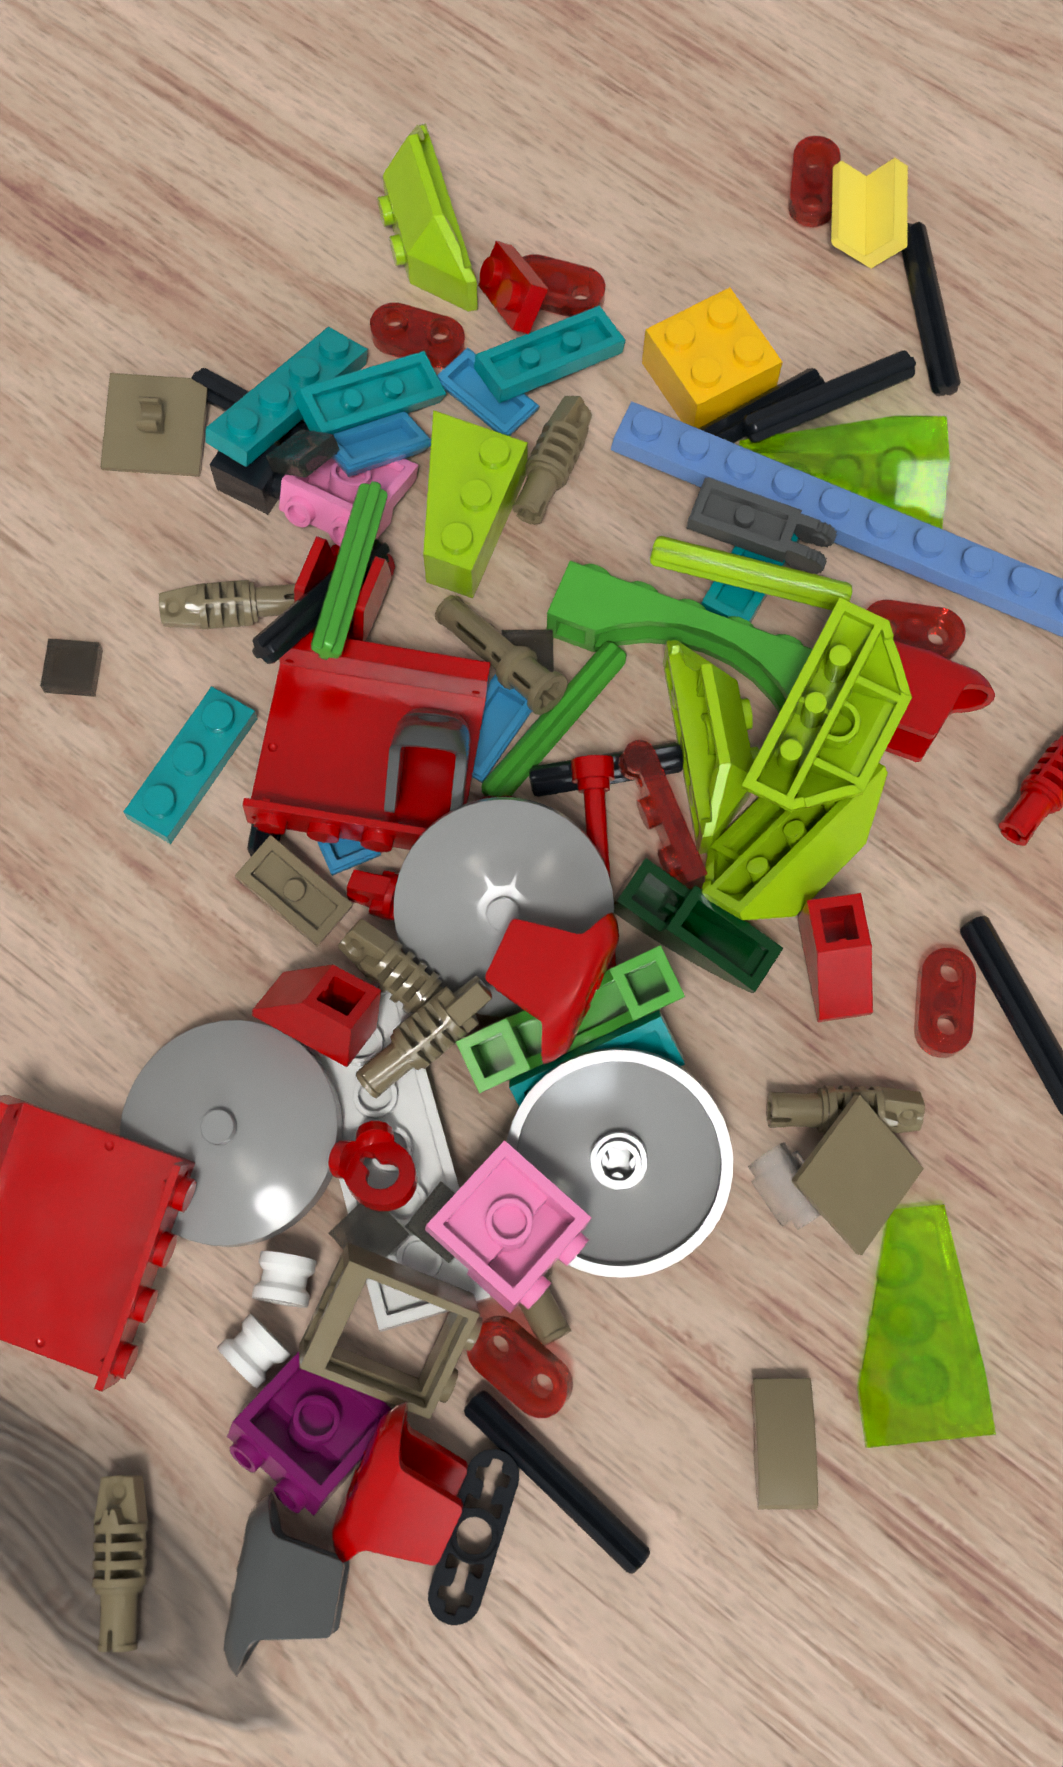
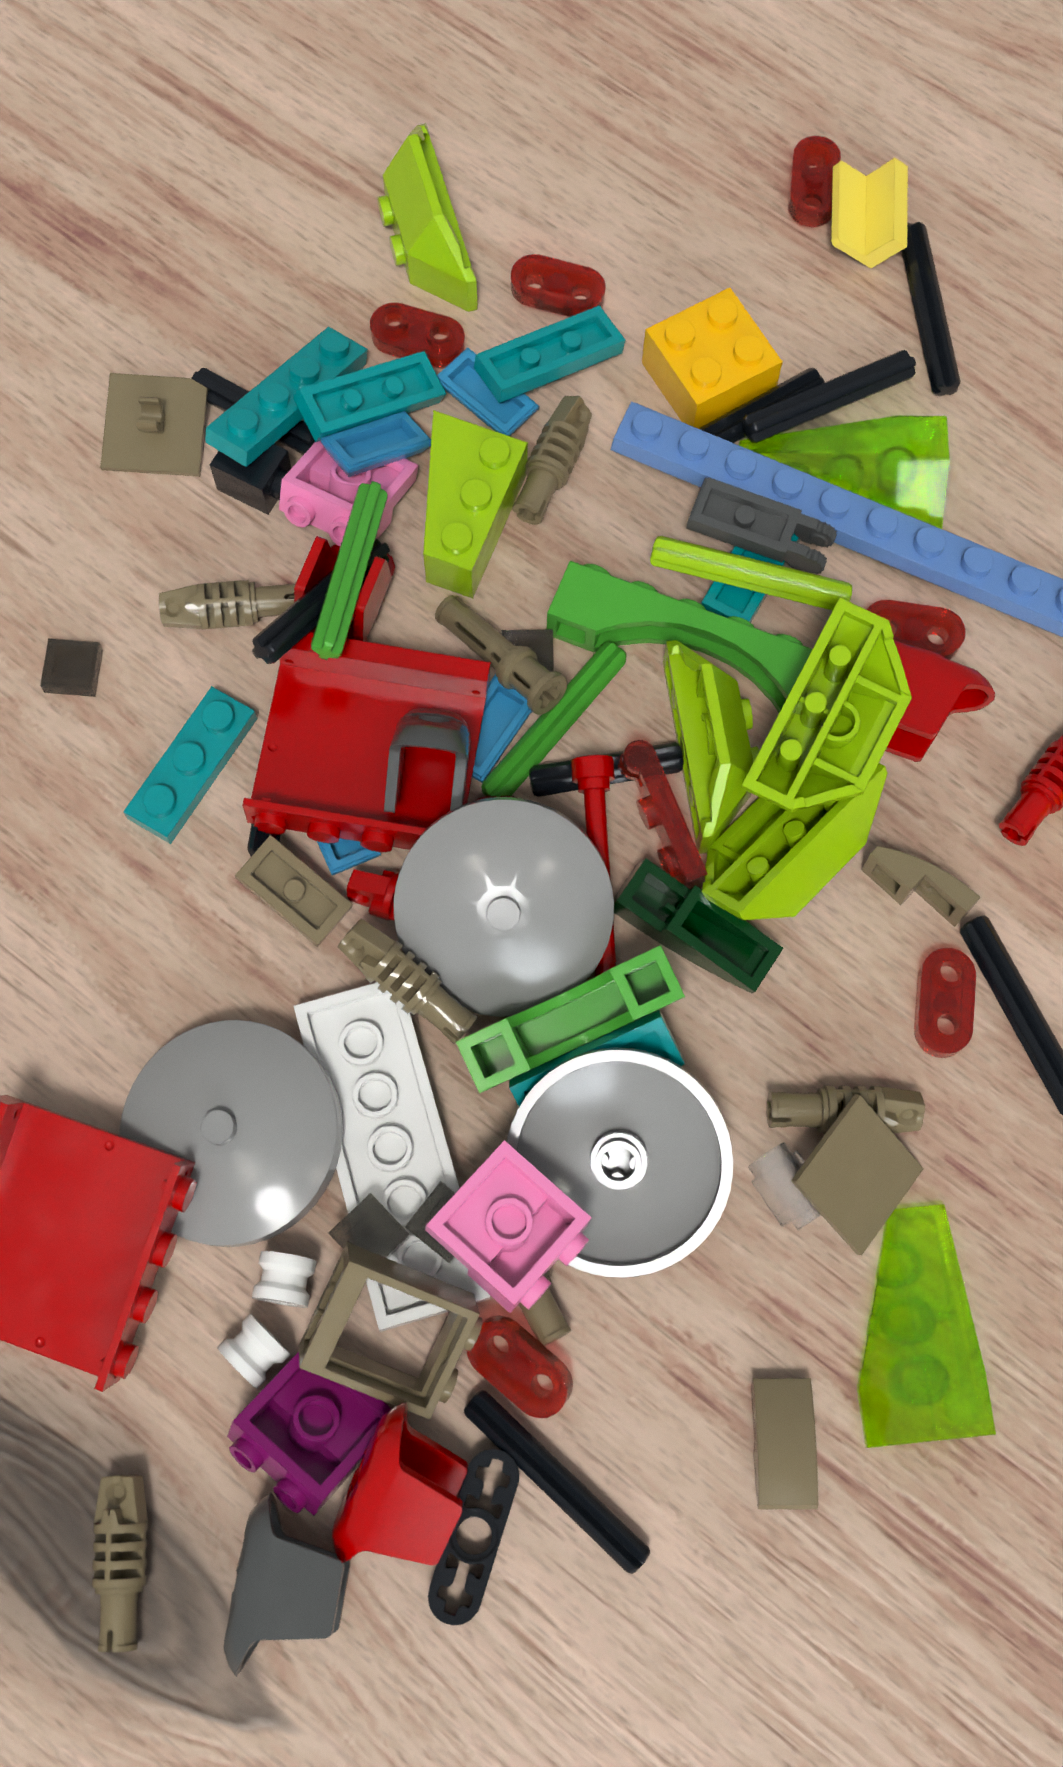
red slope [252,964,381,1067] -> none
clear smoke tile [266,429,340,478] -> none
red piece [328,1121,418,1212] -> none
dark tan hinge [356,975,492,1098] -> none
red plate [478,241,548,334] -> none
red piece [485,913,619,1064] -> none
red slope [798,893,873,1022] -> none
none -> dark tan slope [861,846,981,927]

